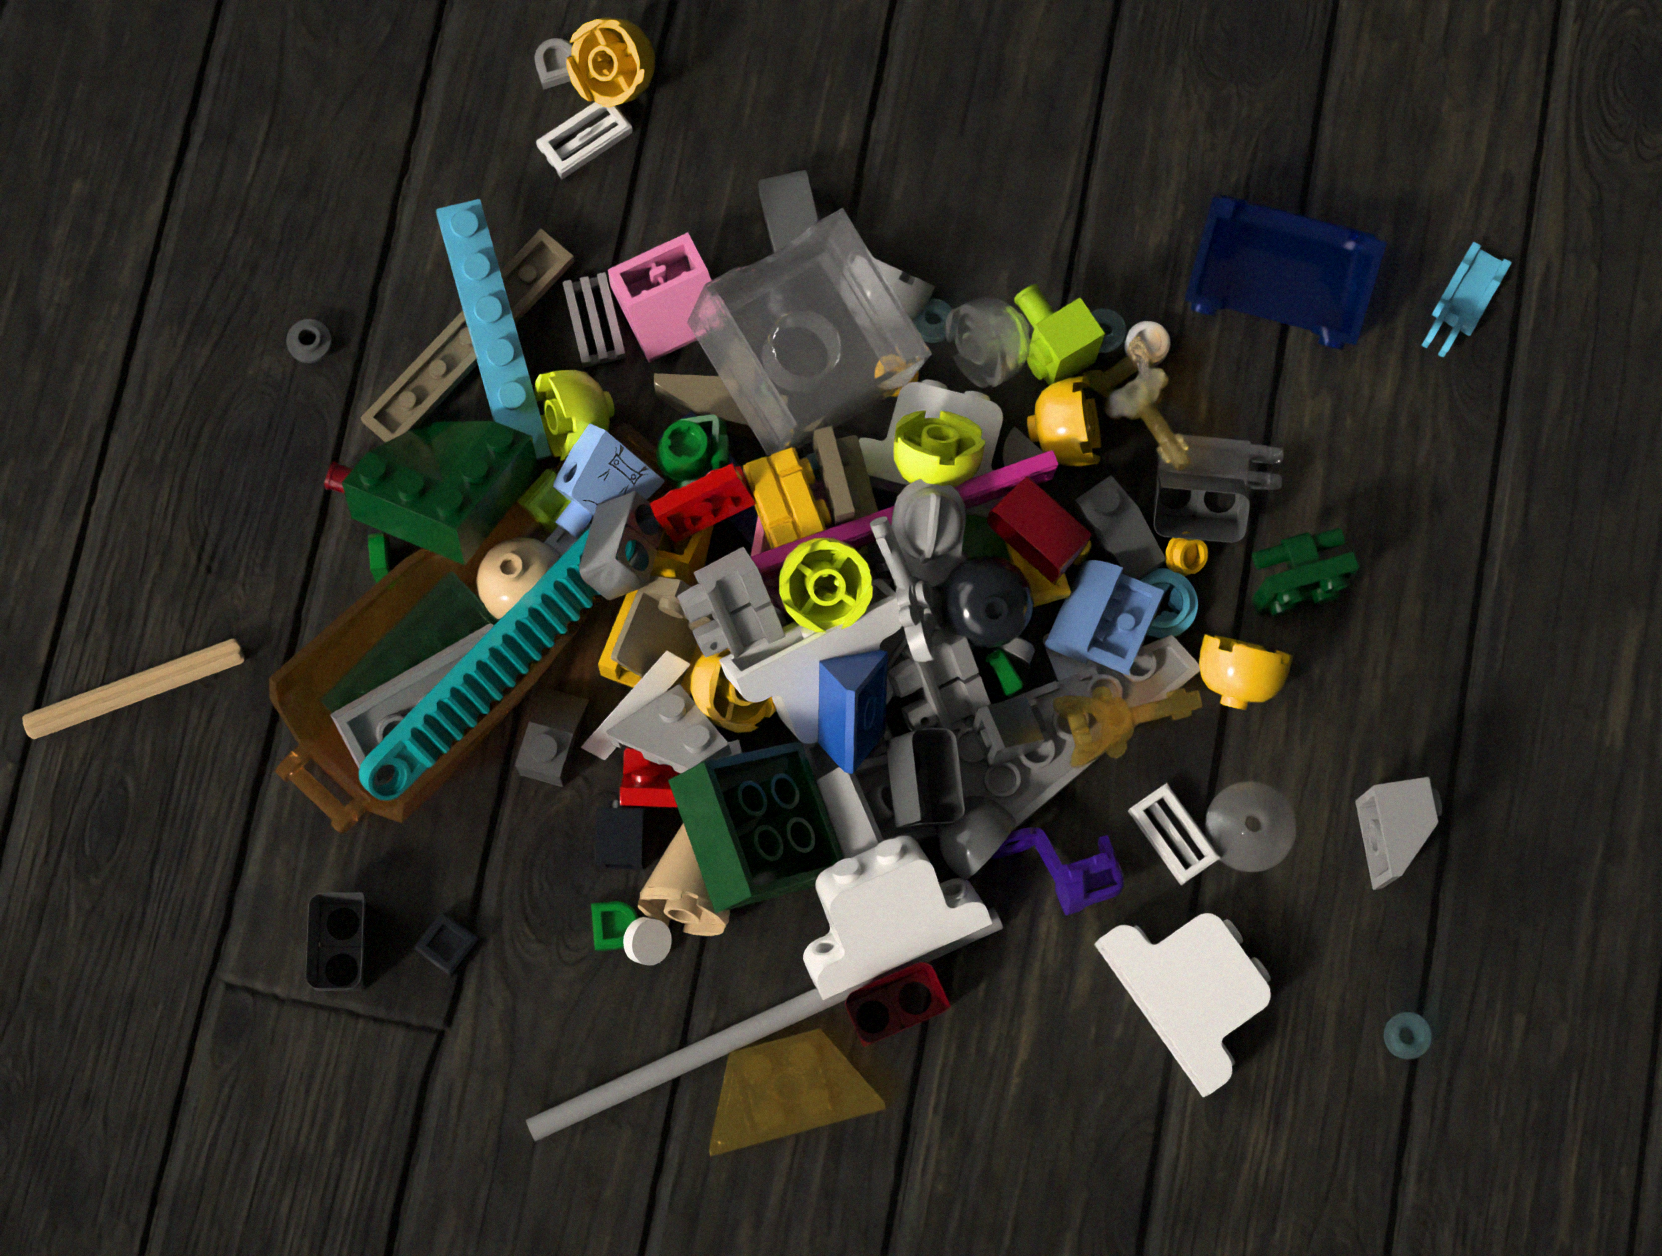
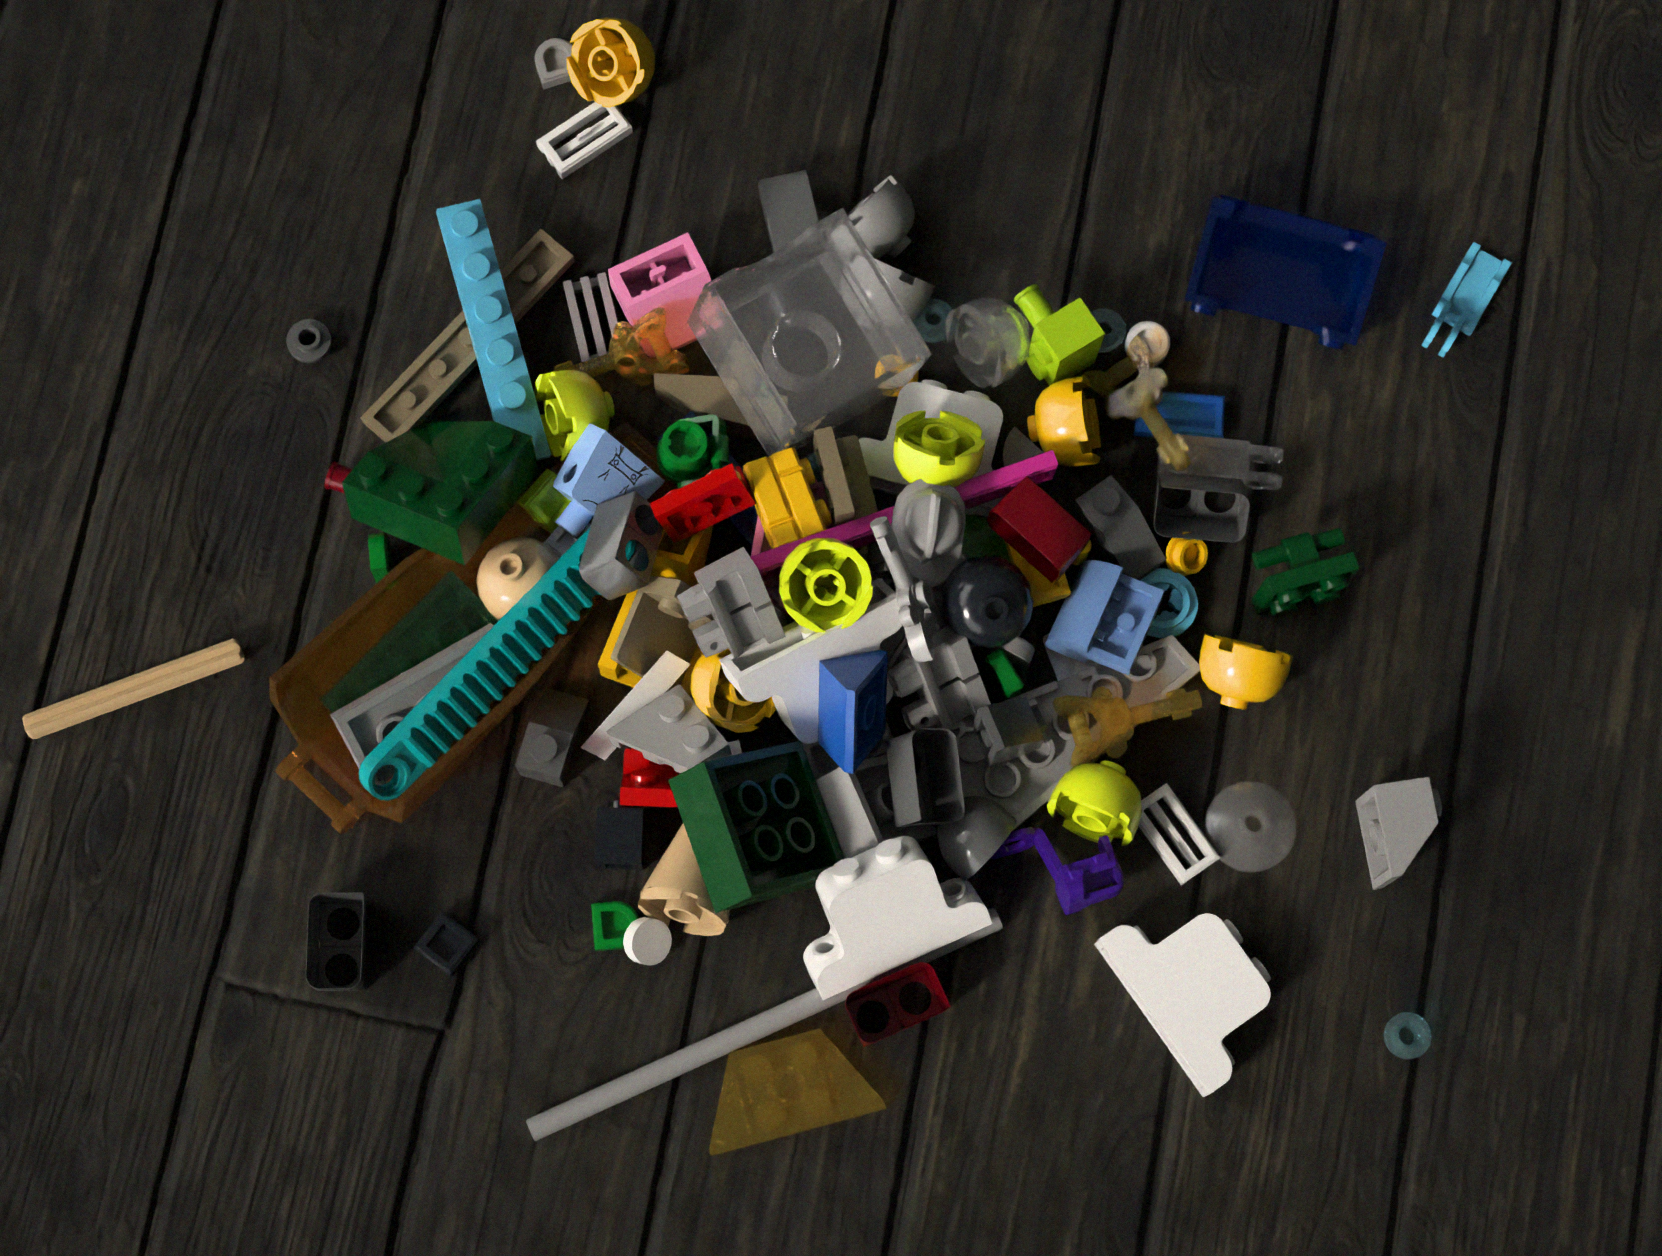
none -> clear yellow piece [554,307,690,386]
none -> light grey cylinder [829,174,915,259]
none -> neon yellow cylinder [1047,760,1142,846]
none -> blue tile [1133,389,1225,443]

